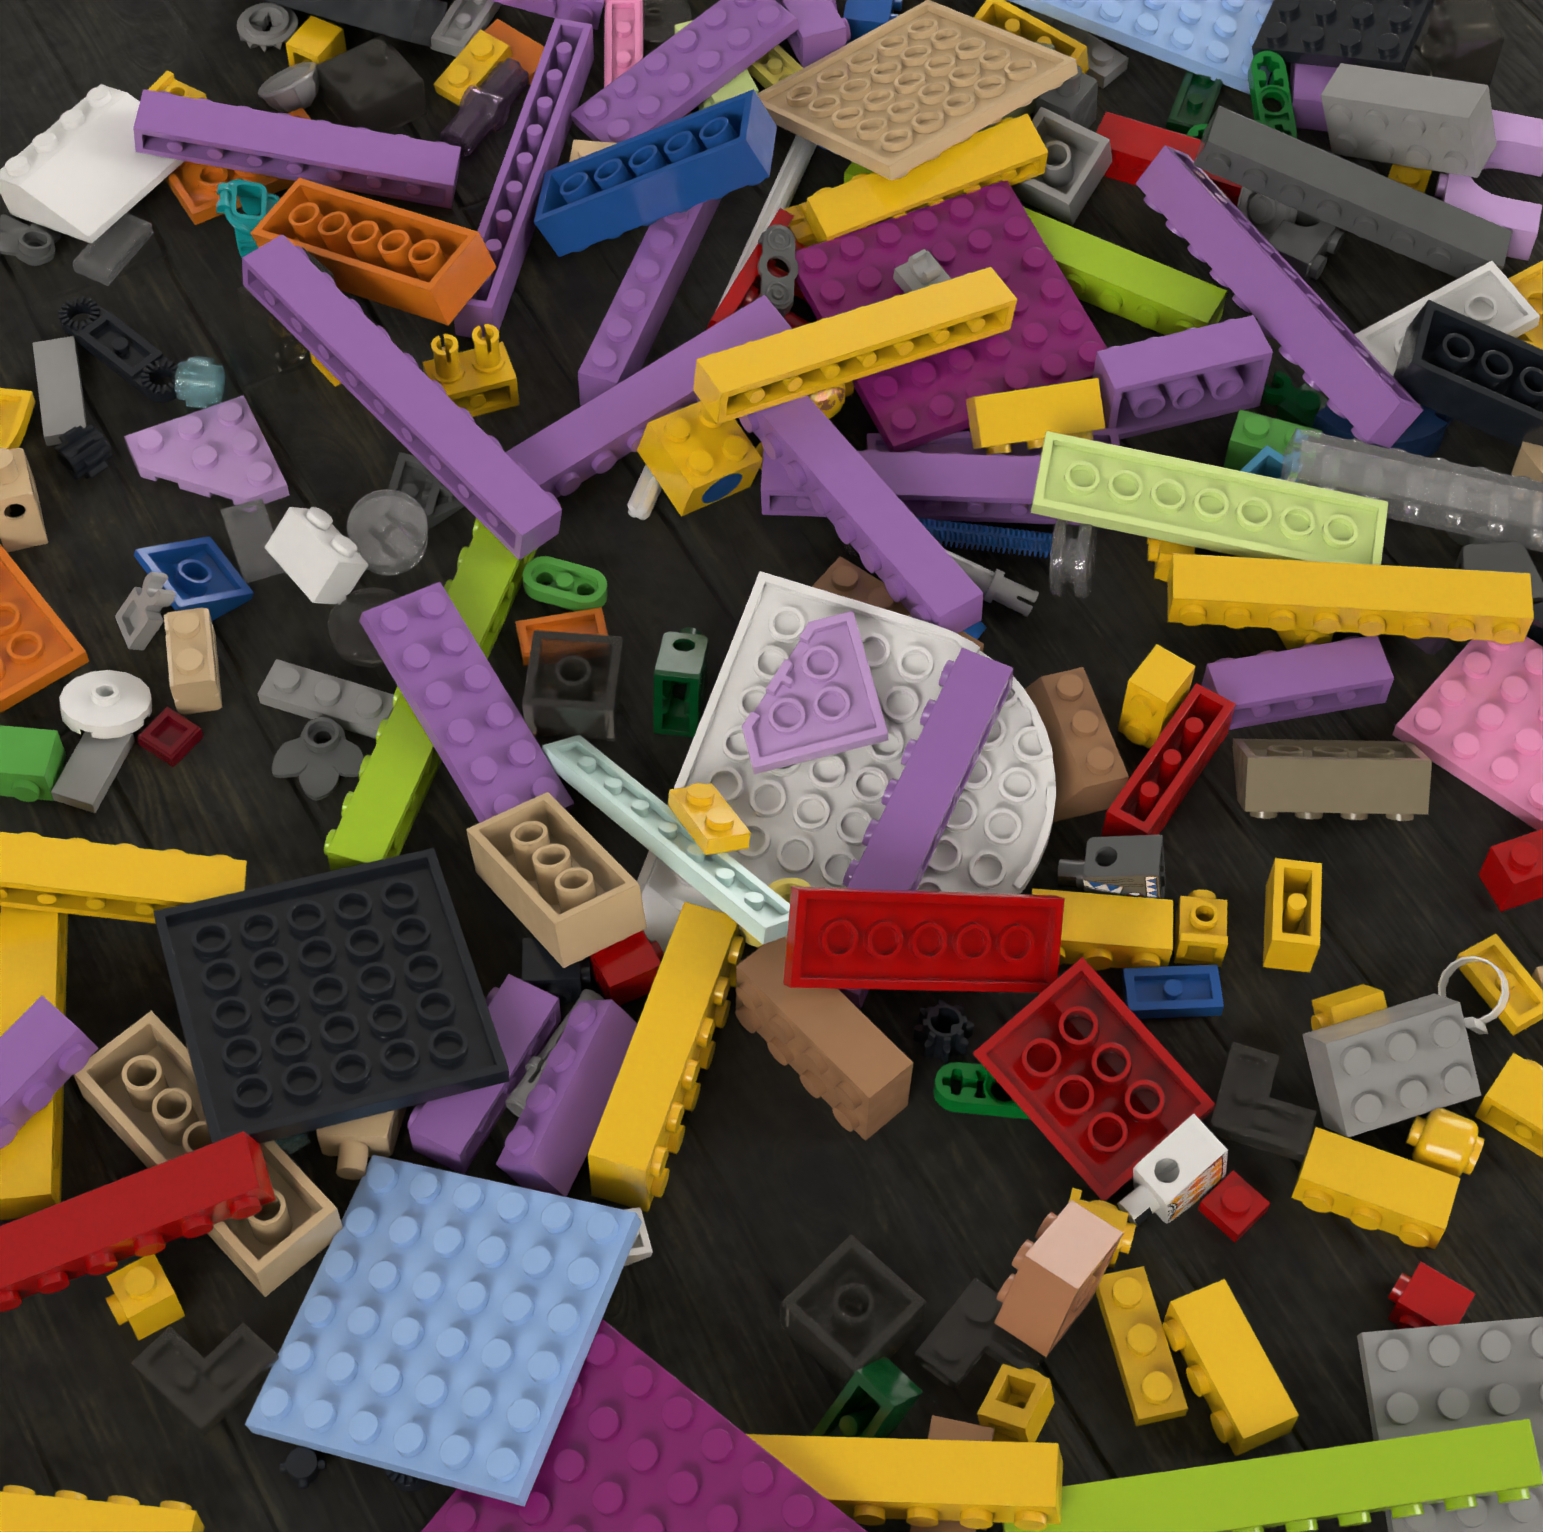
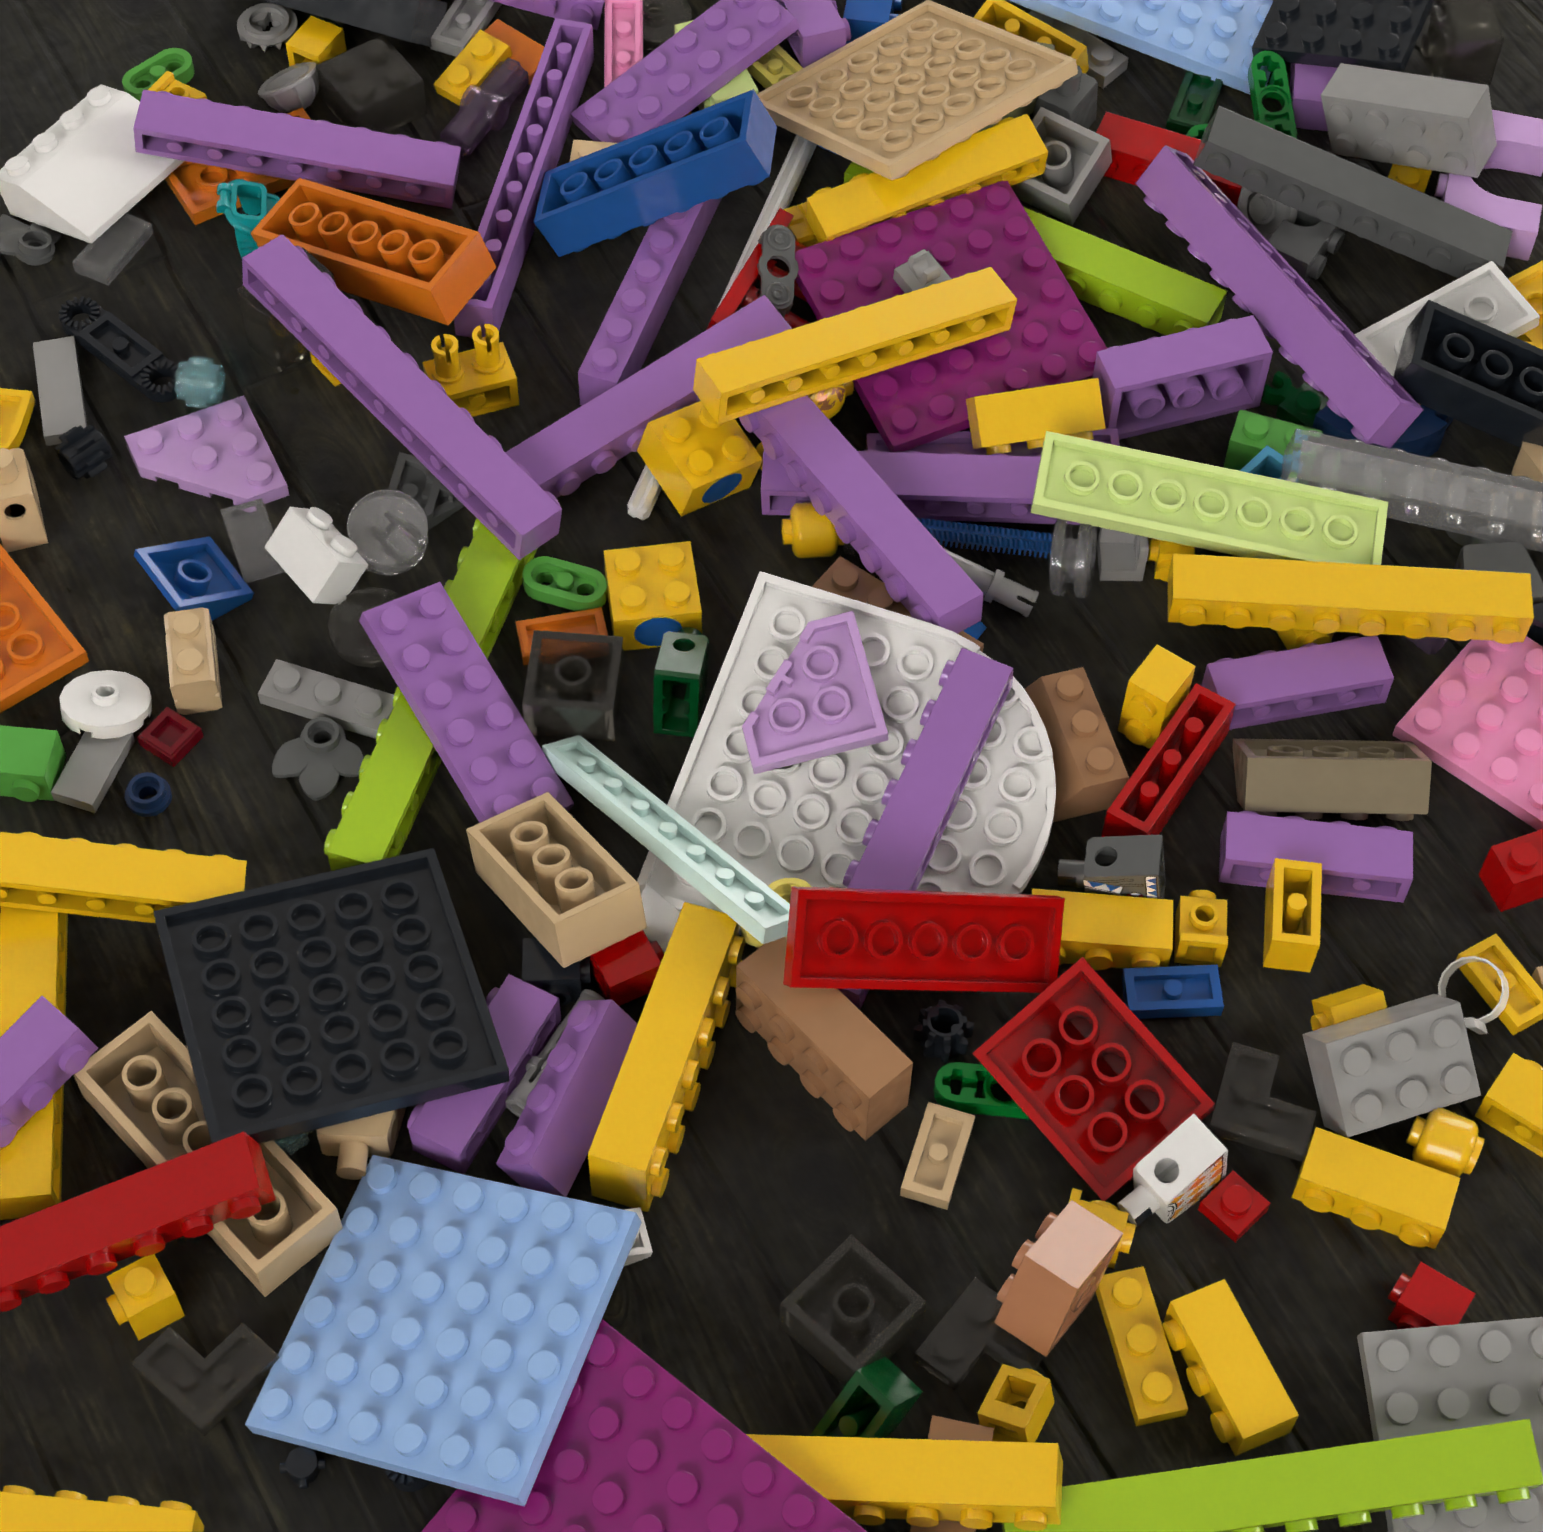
light grey plate [115,572,176,650] -> none
yellow plate [668,783,751,855] -> none
none -> bright green plate [122,48,195,101]
none -> dark blue plate [125,772,172,817]
none -> yellow brick [604,541,702,652]
none -> yellow head [781,502,844,559]
none -> tan plate [900,1102,975,1210]
none -> light grey panel [1097,527,1149,581]
none -> medium lavender brick [1219,811,1413,903]

